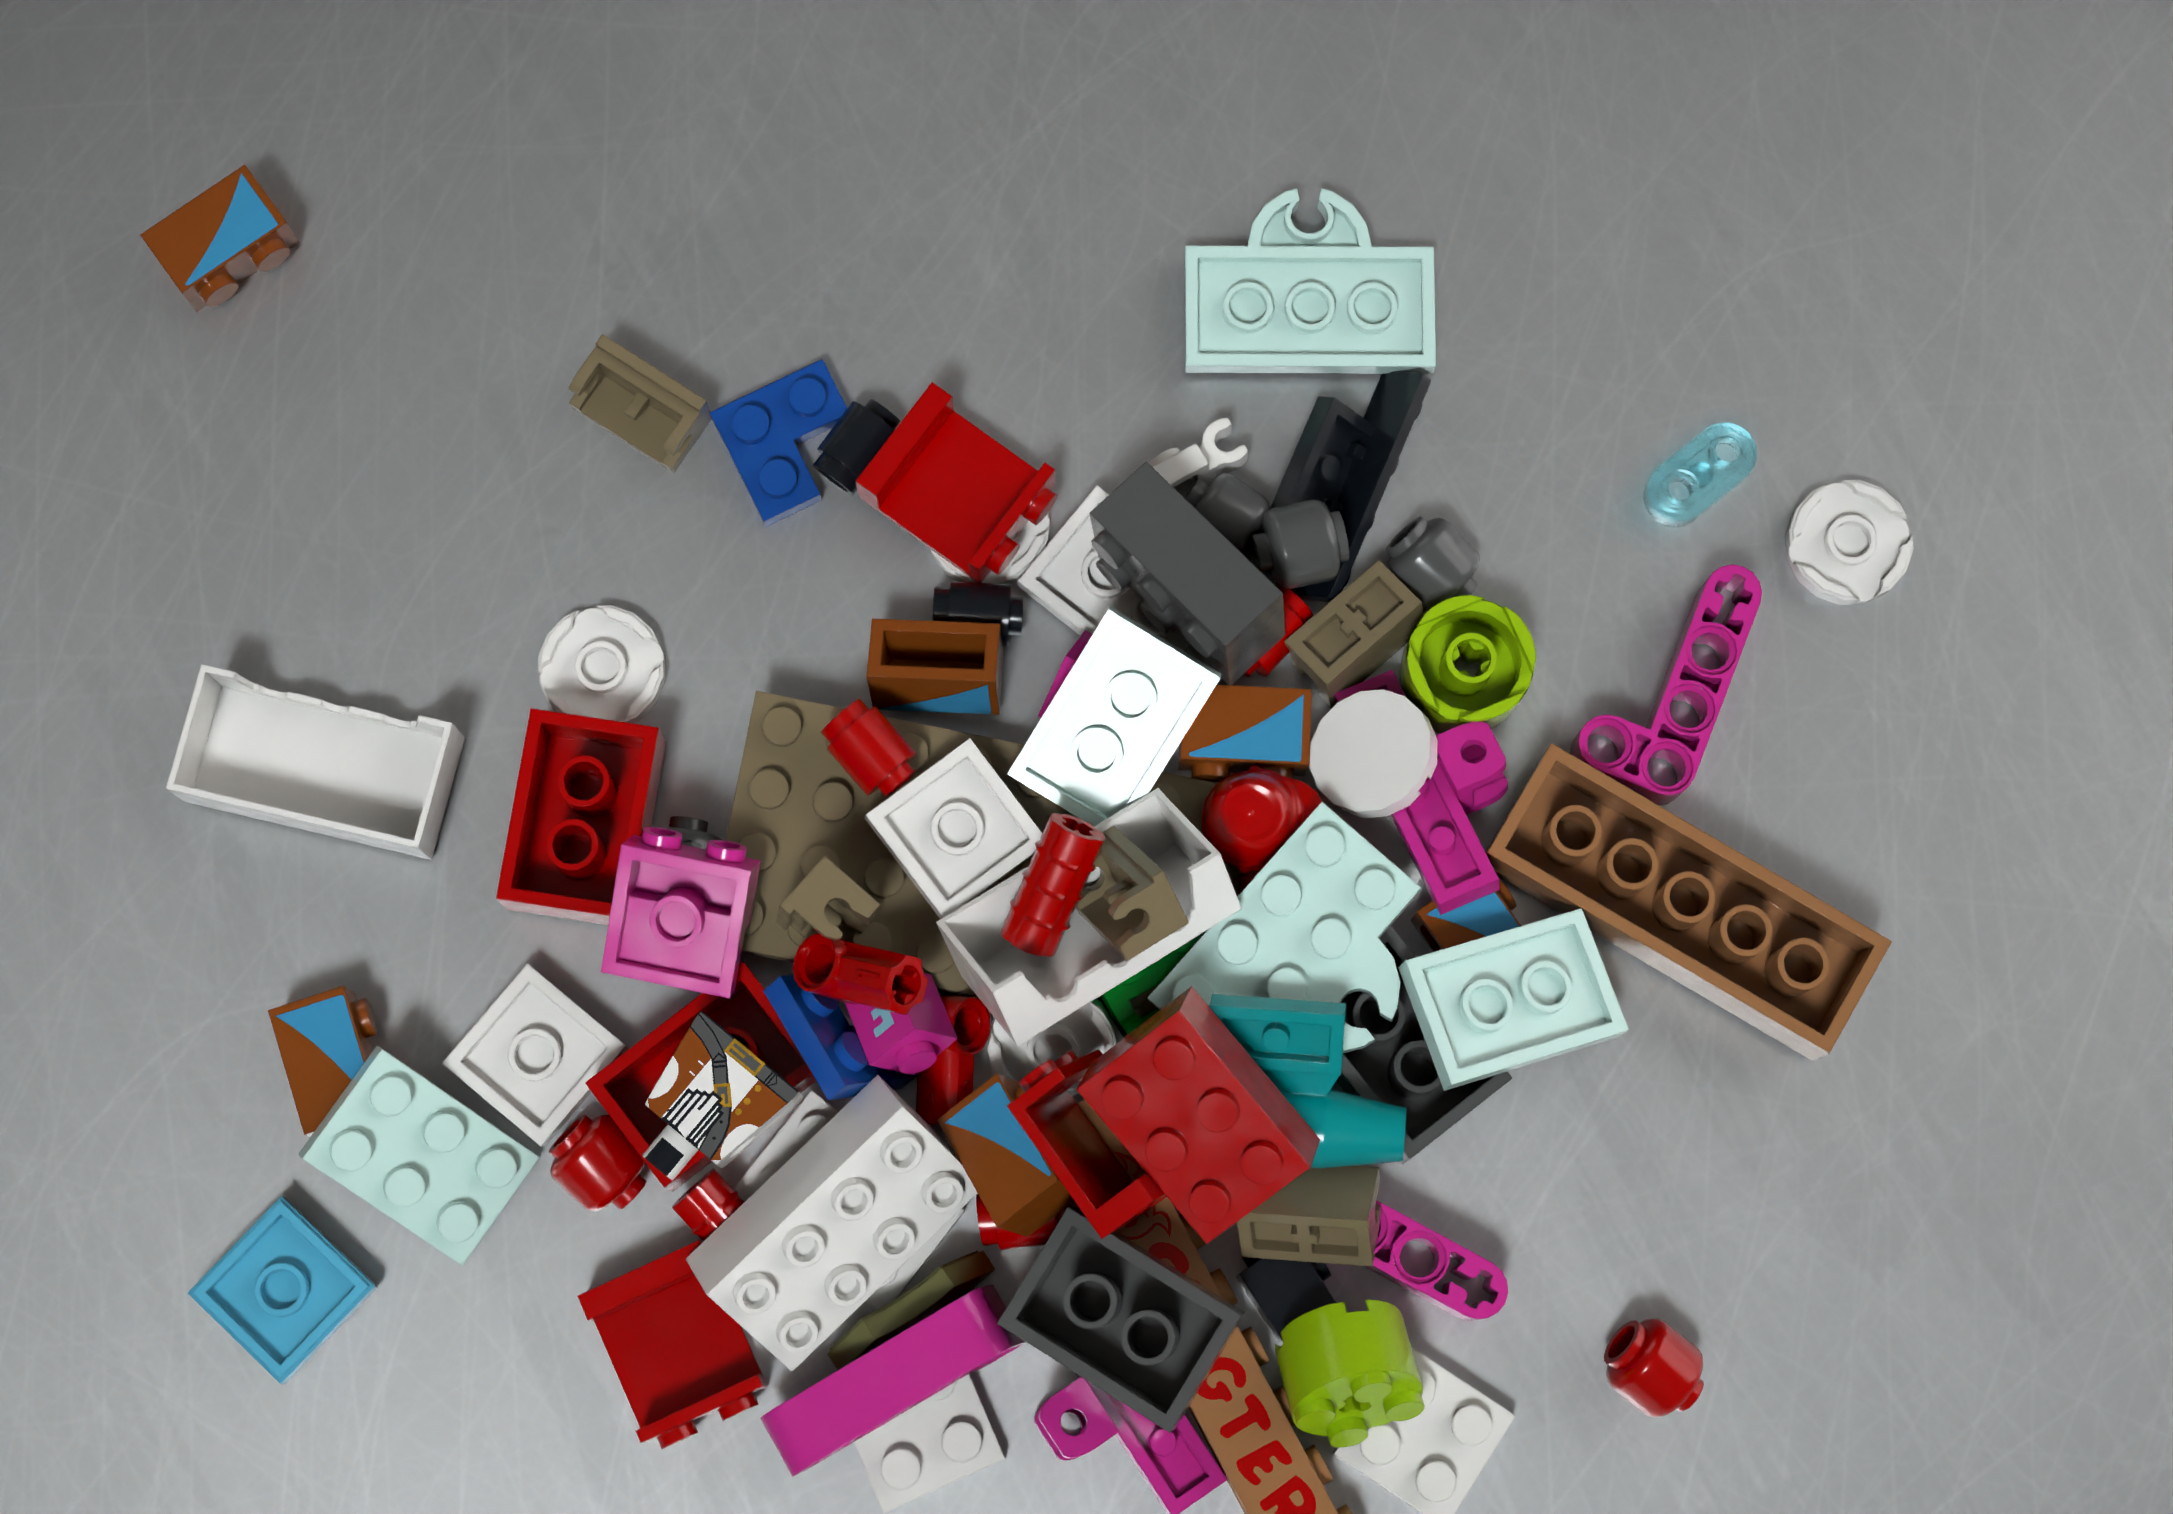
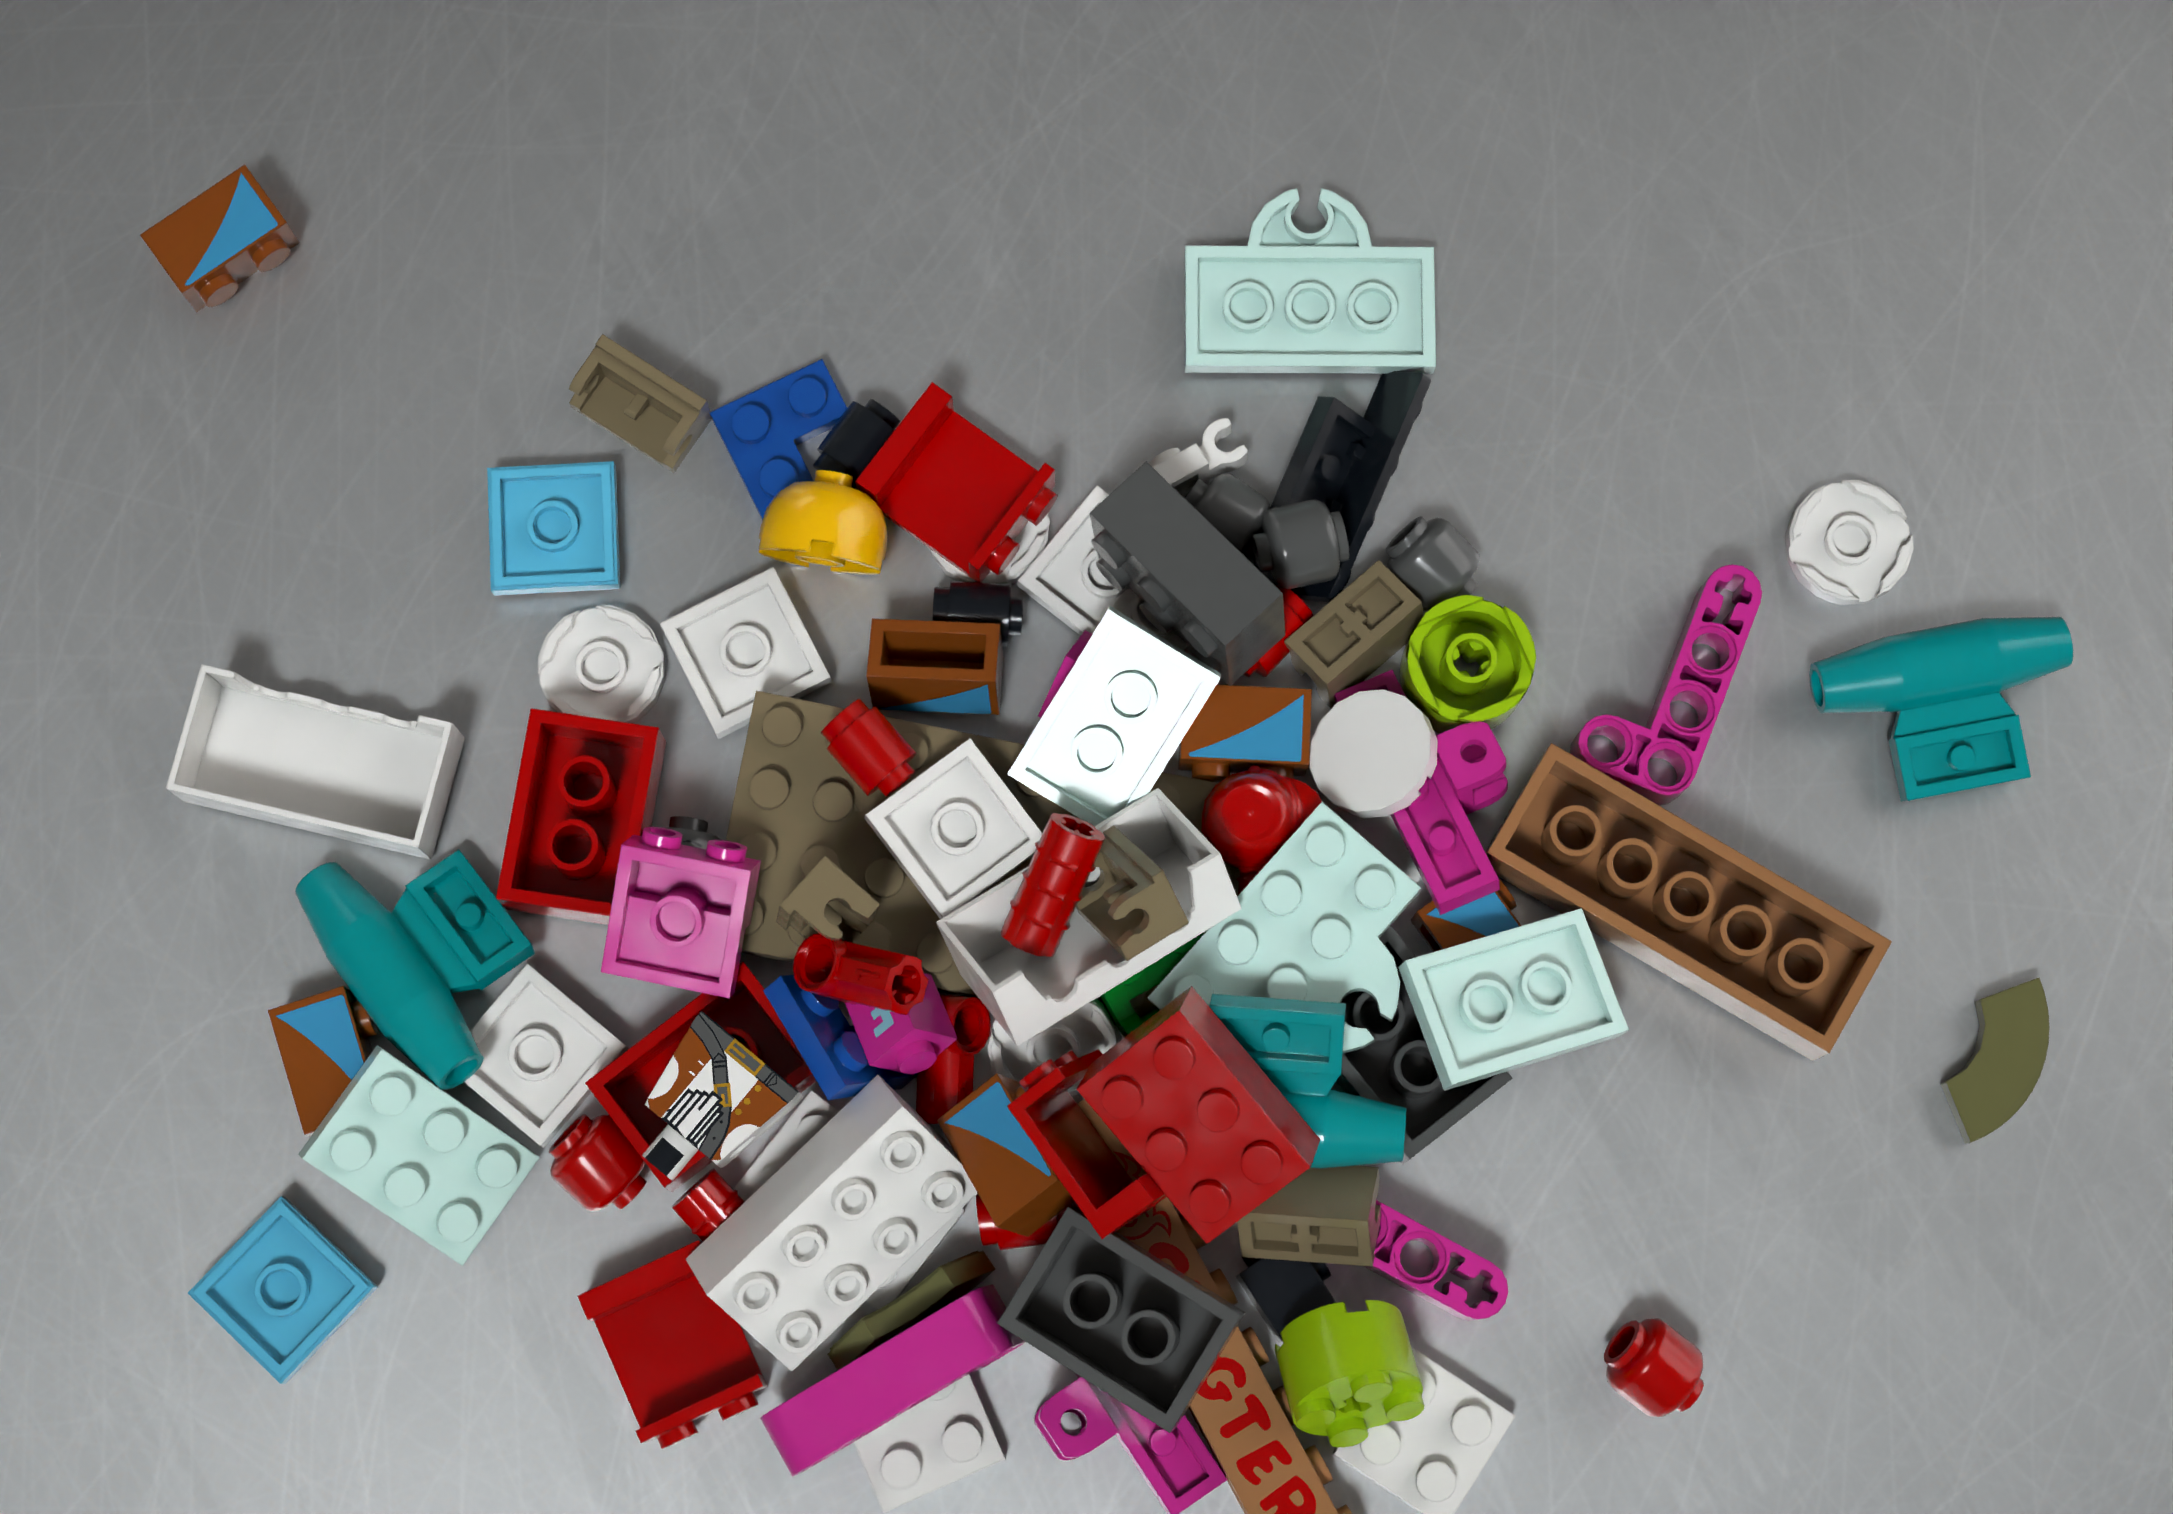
clear light blue plate [1643,423,1757,527] -> none
none -> teal plate [295,850,535,1090]
none -> medium azure plate [487,461,620,596]
none -> white plate [660,567,832,739]
none -> yellow cylinder [759,470,887,575]
none -> teal plate [1809,617,2073,802]
none -> olive tile [1940,978,2050,1144]

